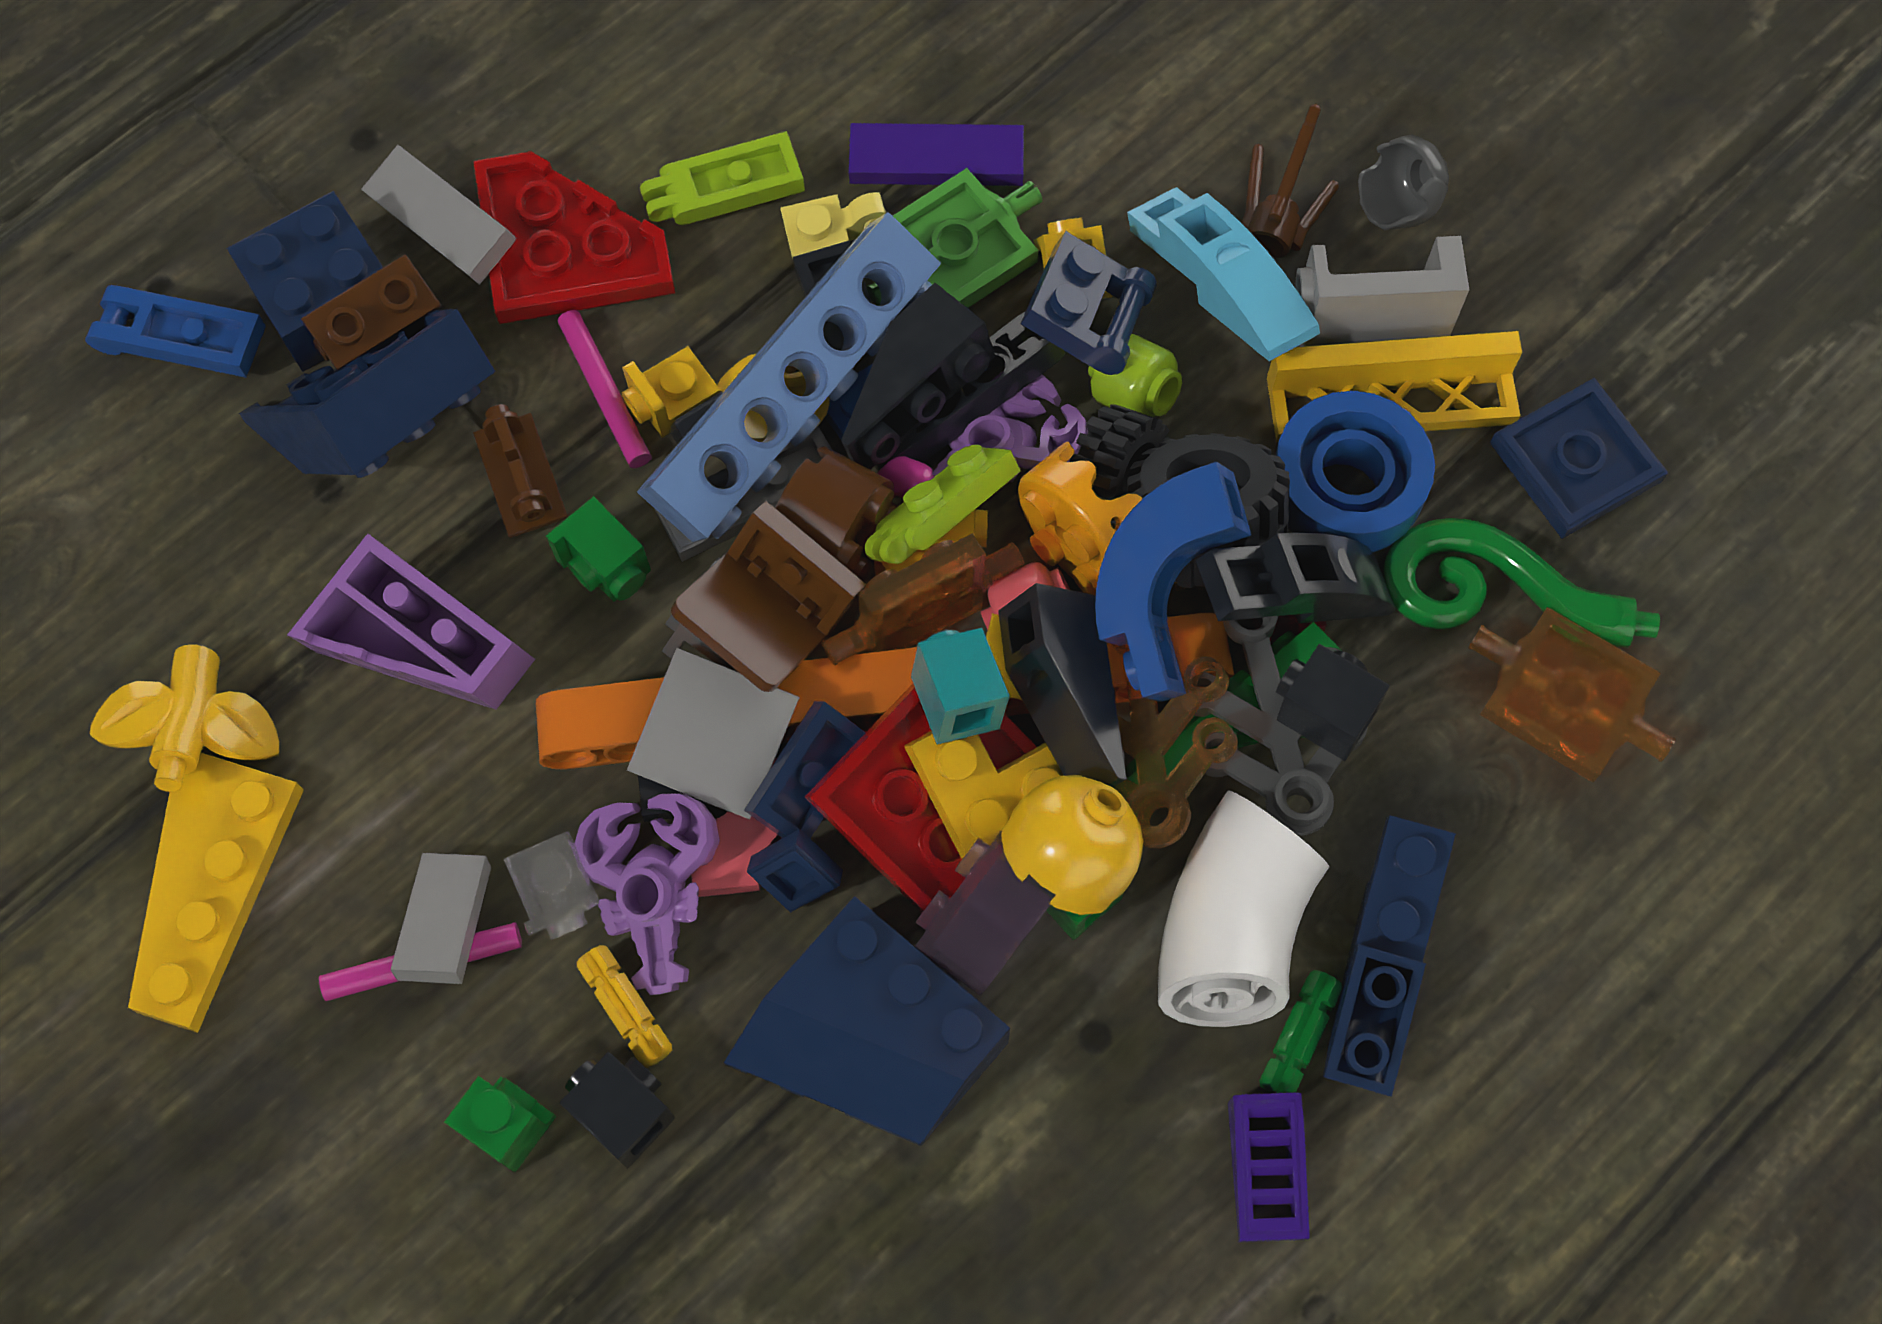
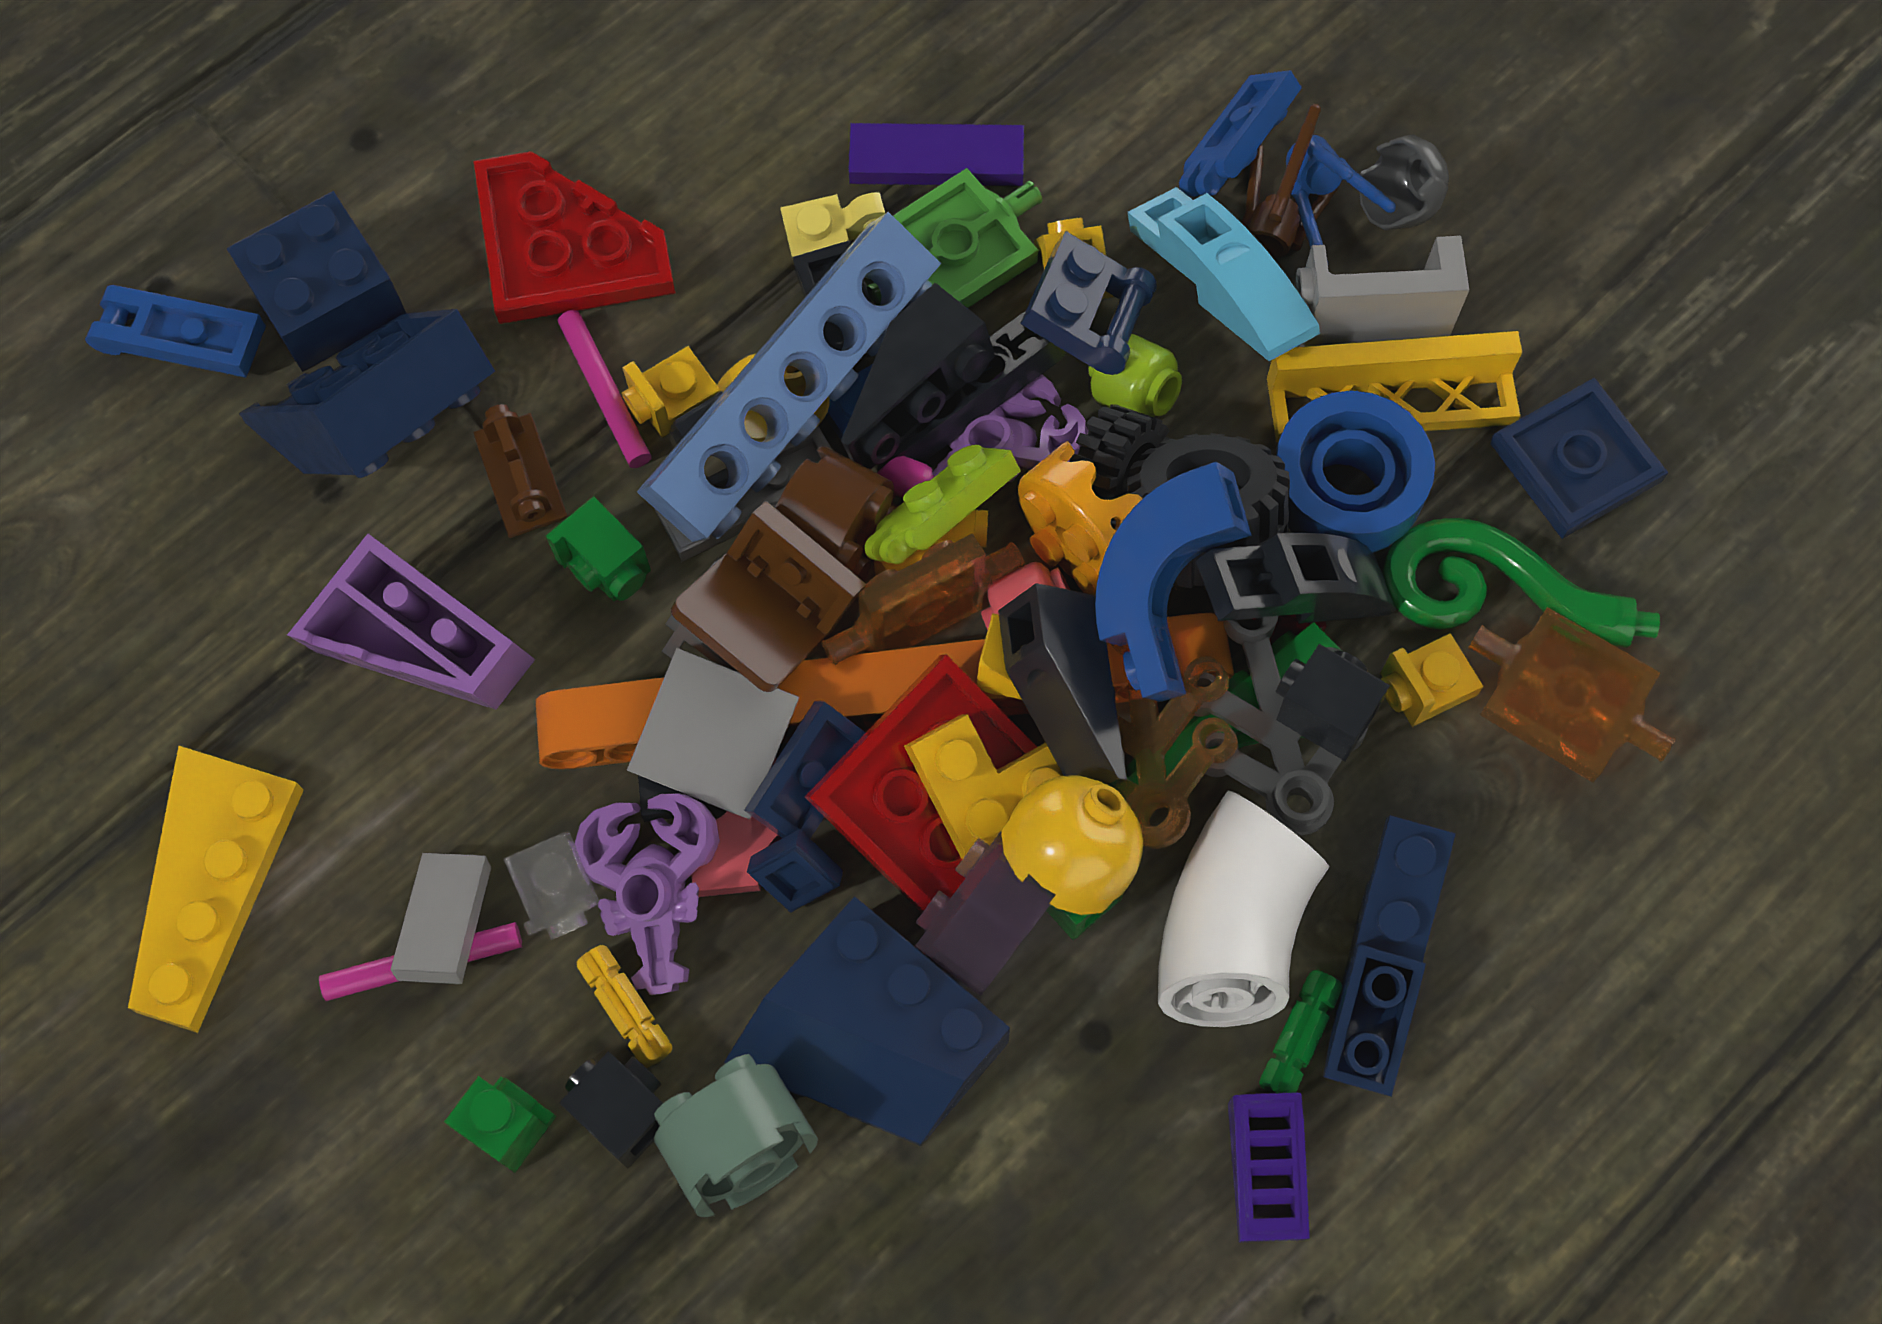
yellow plant [90,645,279,792] -> none
reddish brown hinge [301,254,441,371] -> none
light grey tile [361,145,517,285] -> none
lime hinge [640,131,805,225] -> none
teal brick [911,628,1010,745] -> none
none -> sand green brick [654,1054,818,1217]
none -> blue hinge [1179,70,1302,197]
none -> blue plant [1286,135,1396,264]
none -> yellow bracket [1380,633,1484,727]

